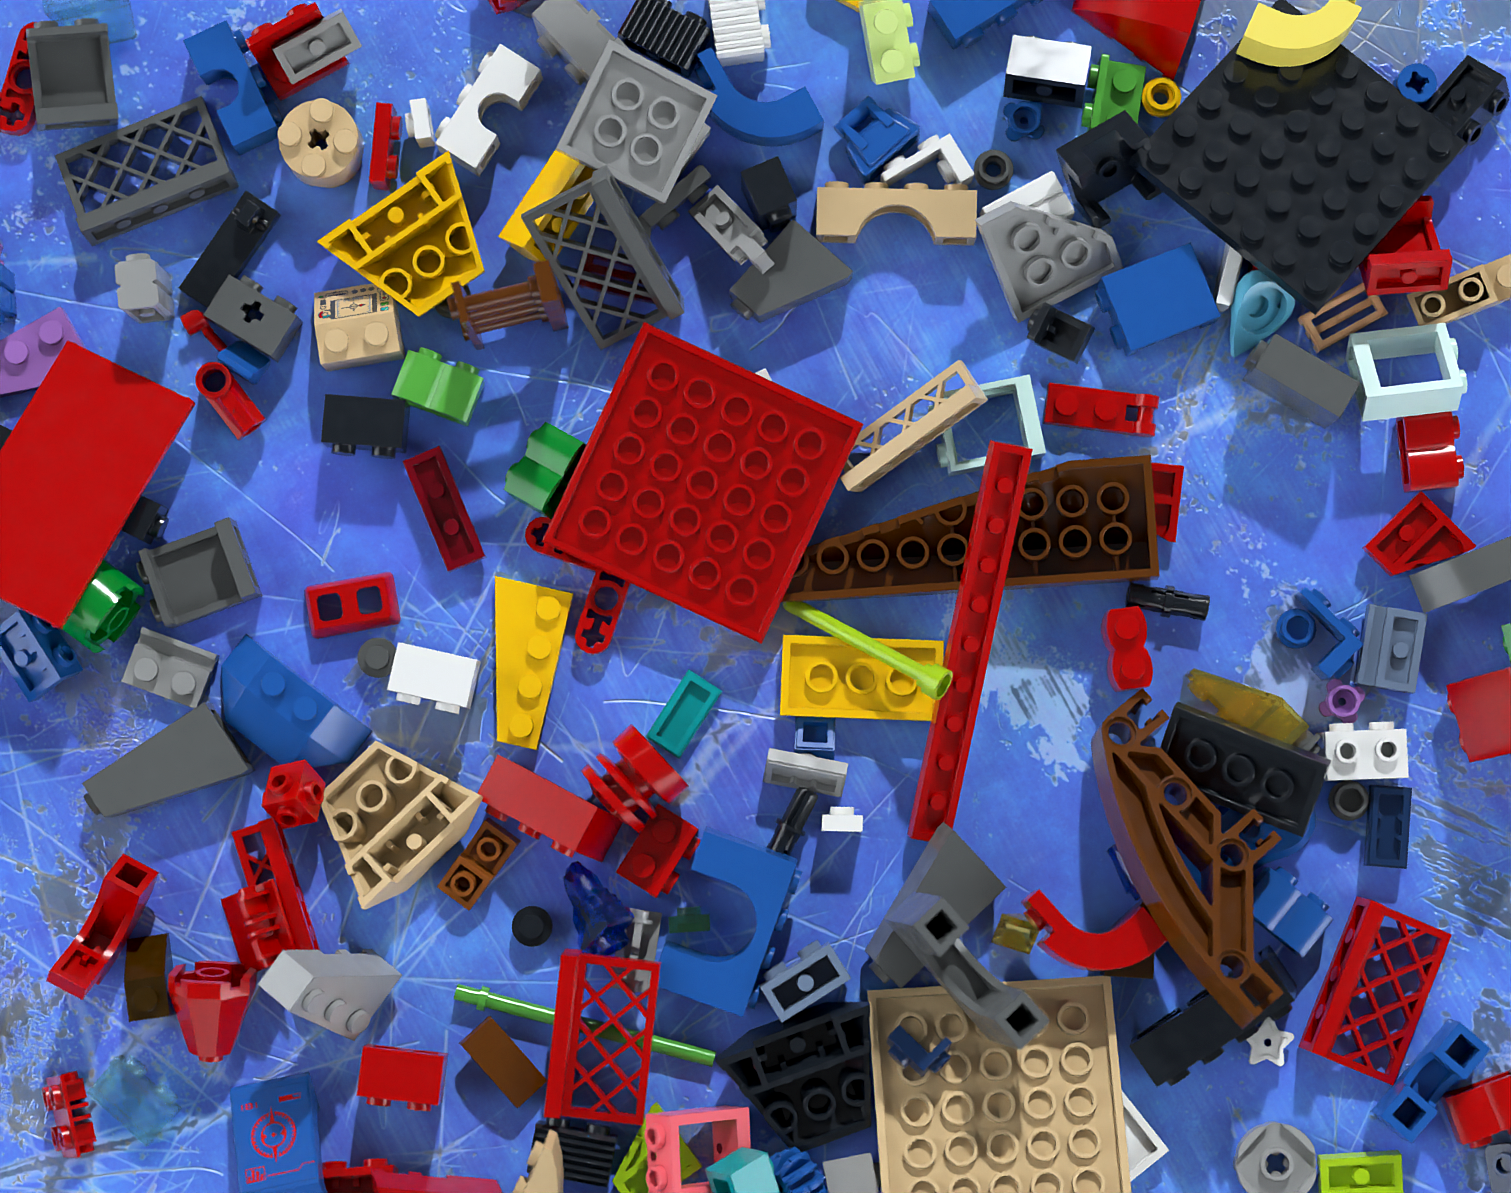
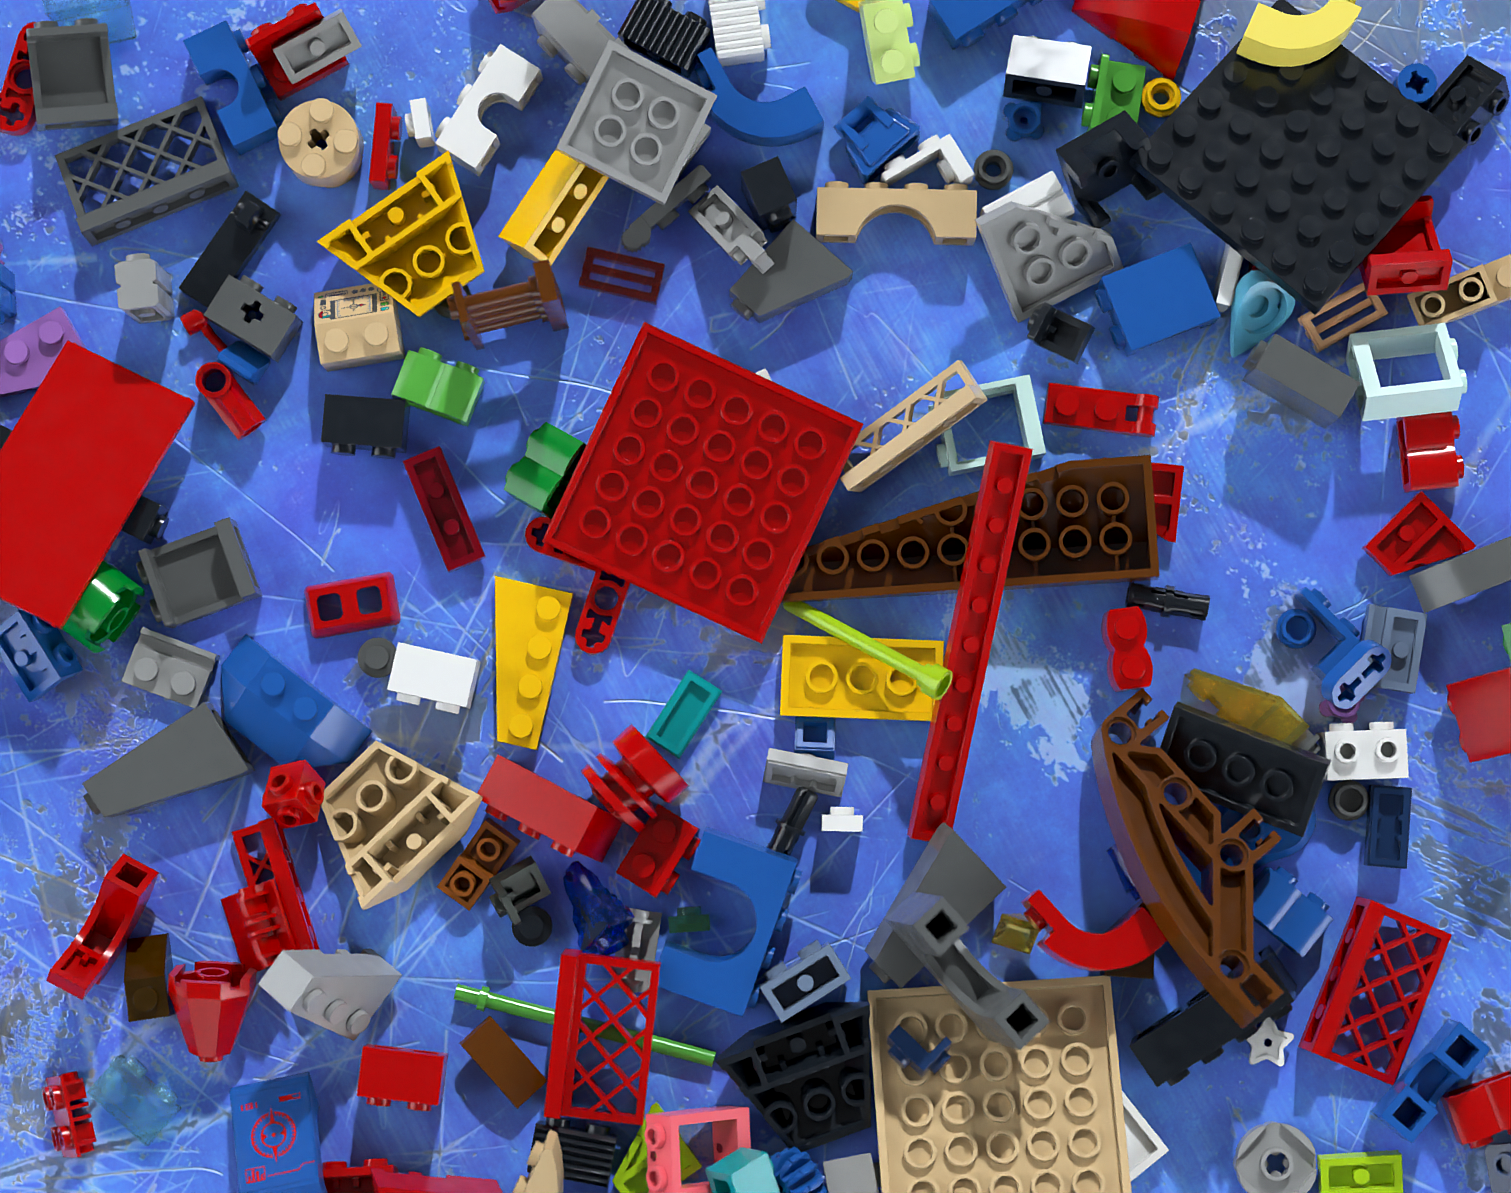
dark grey fence [521,165,685,350] -> none
none -> pearl dark grey bracket [488,856,551,926]
none -> blue beam [1321,639,1392,709]

